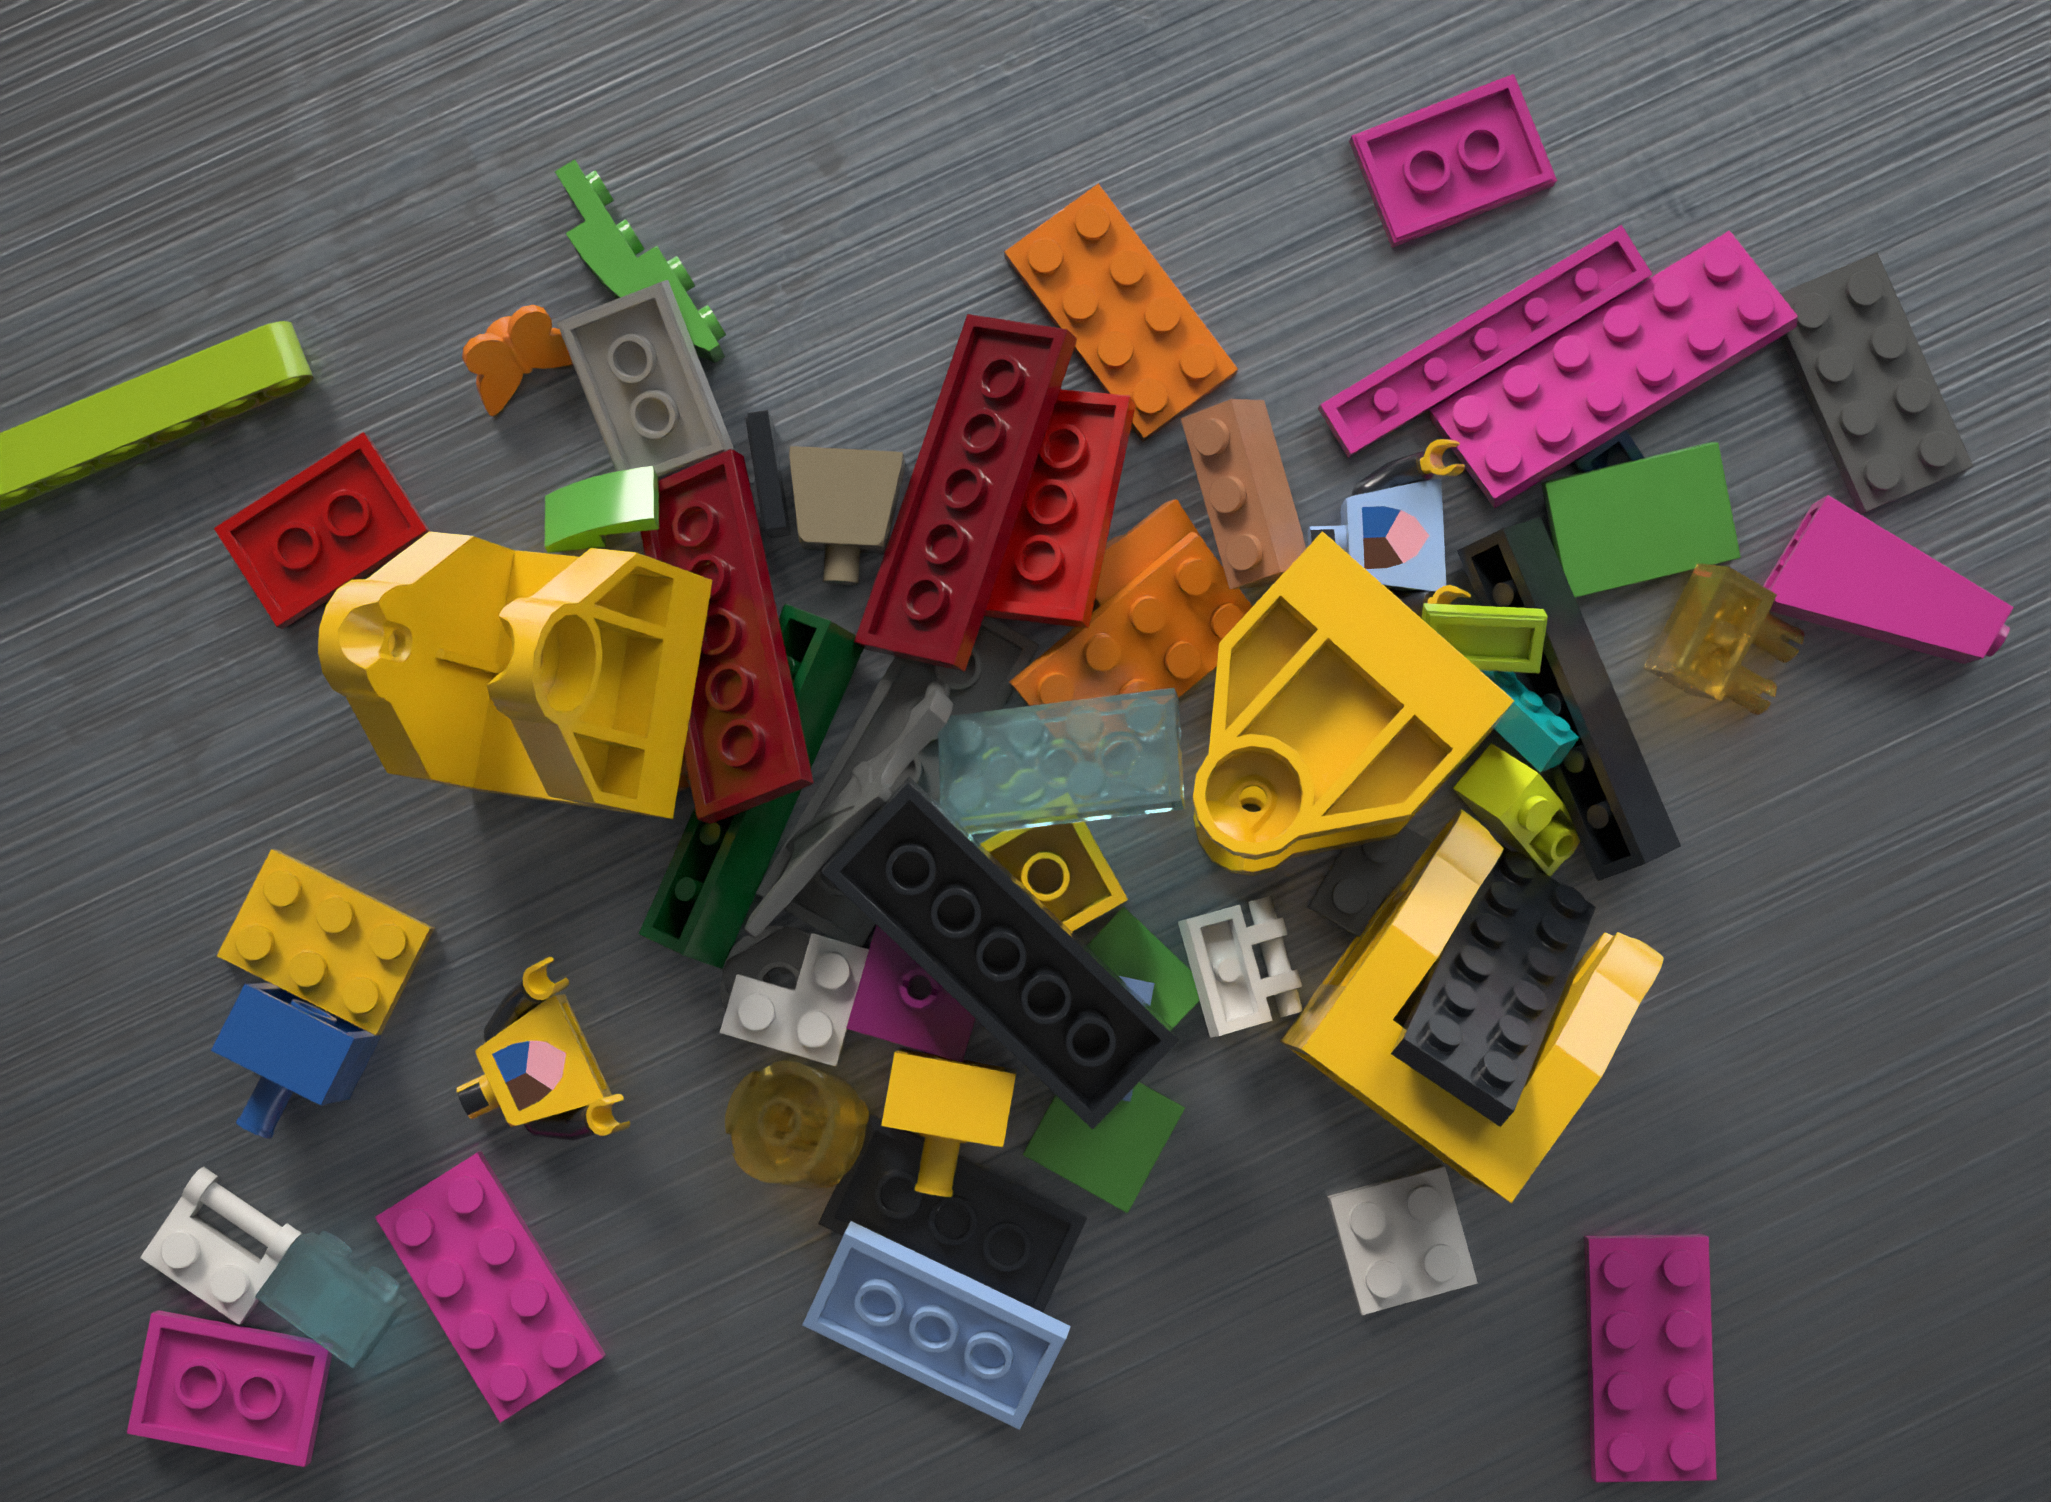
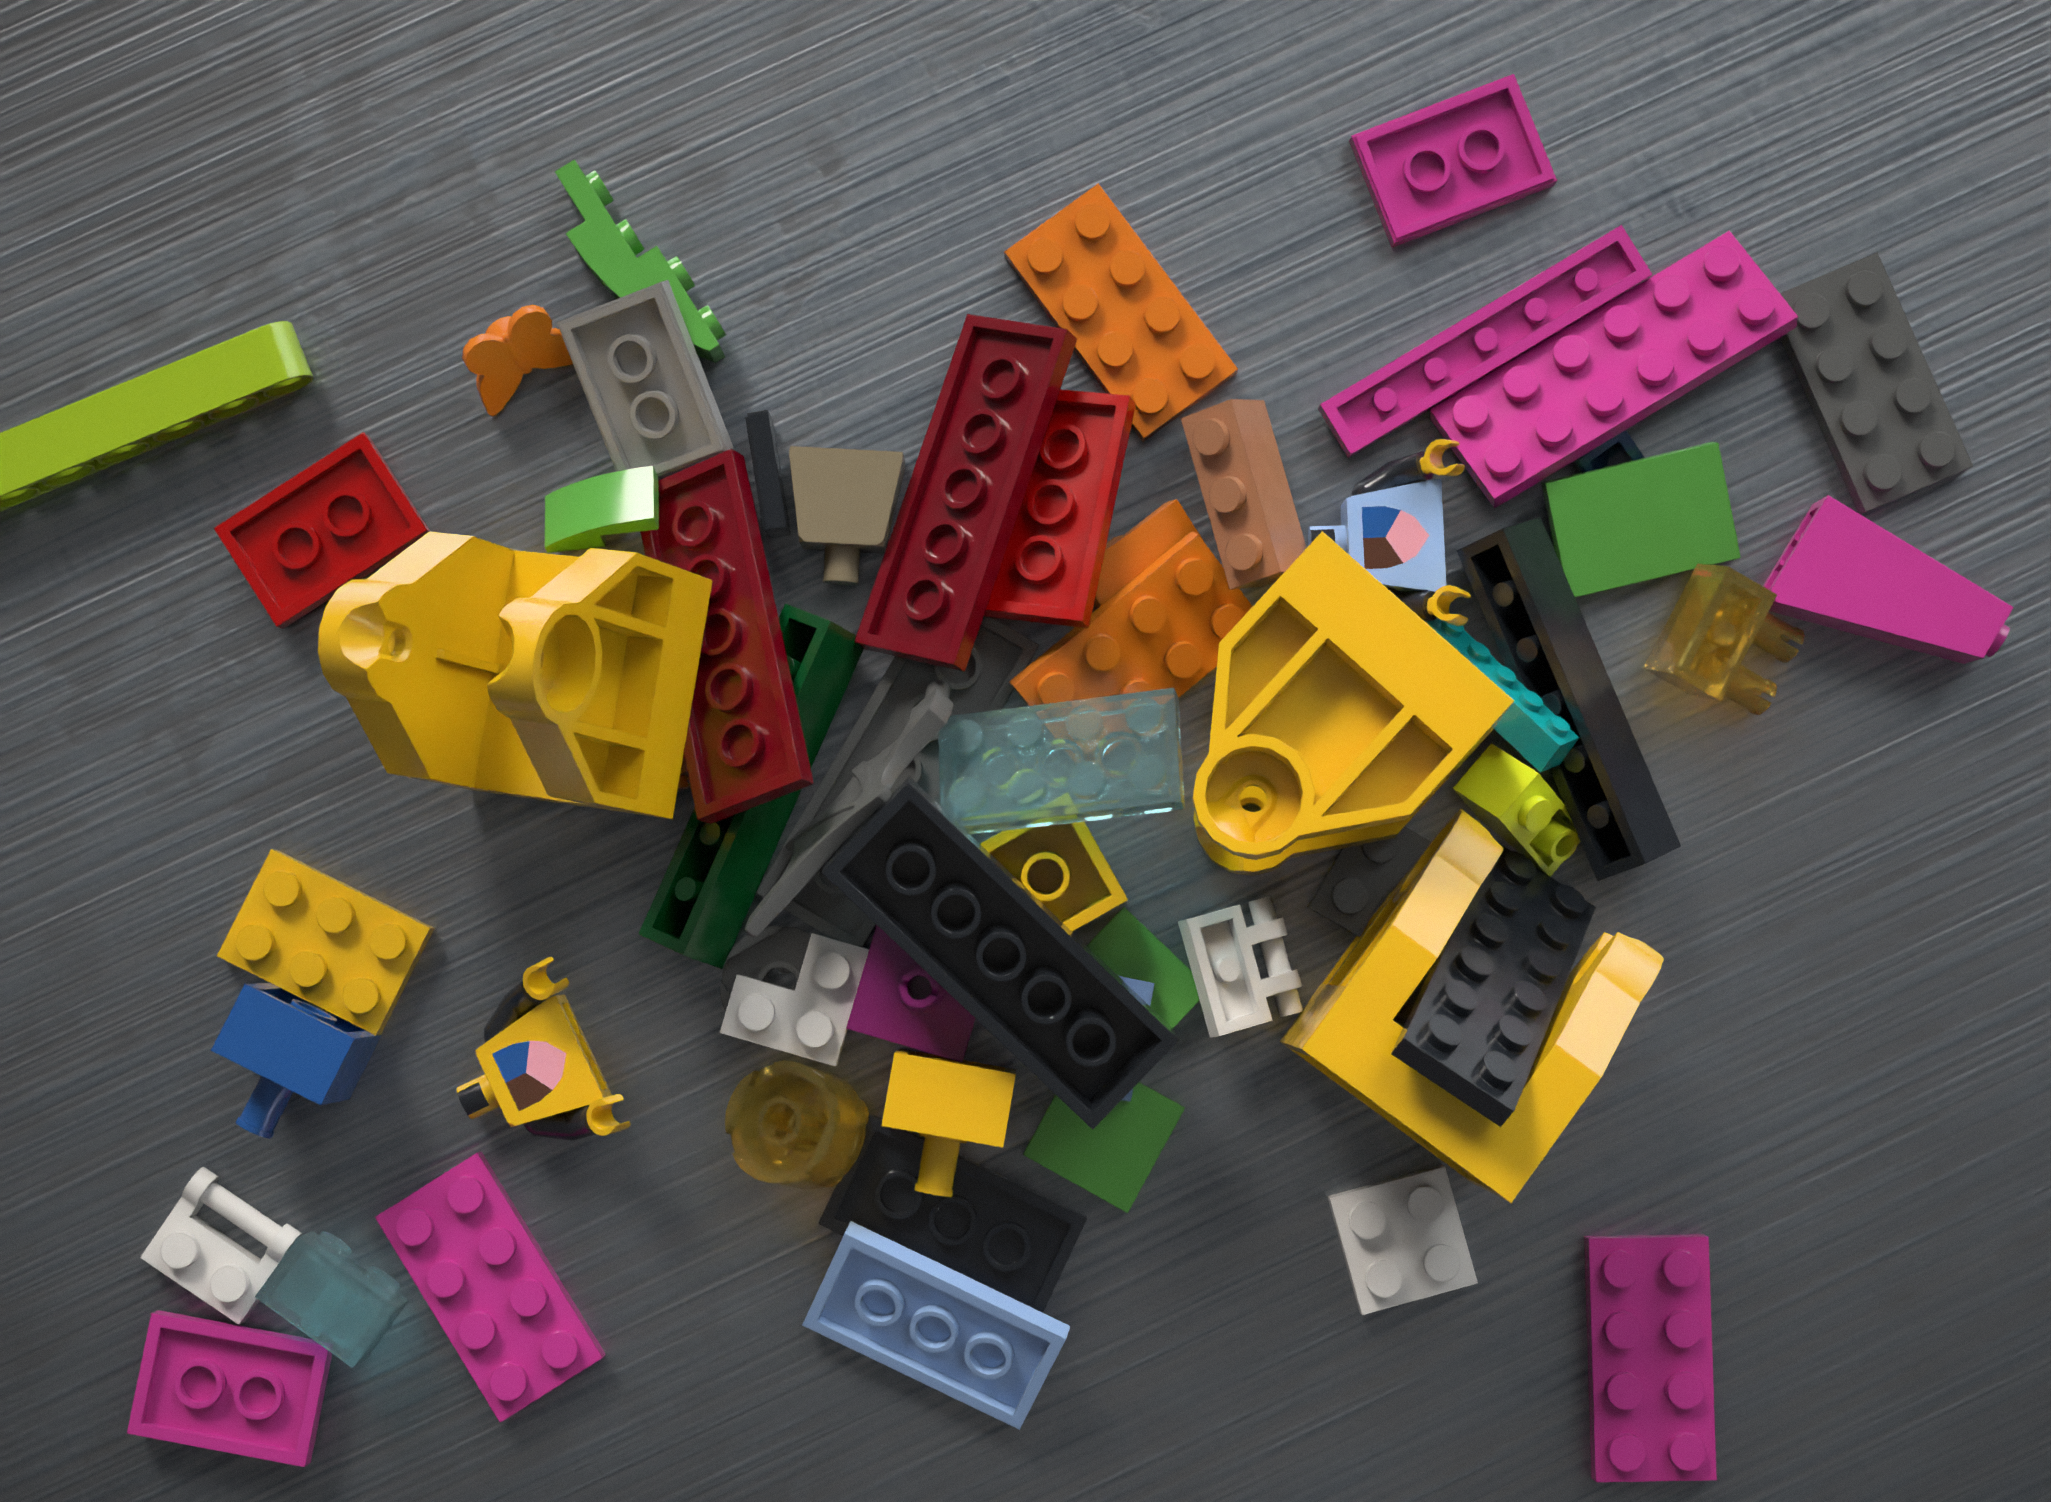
lime tile [1421,603,1548,673] -> none

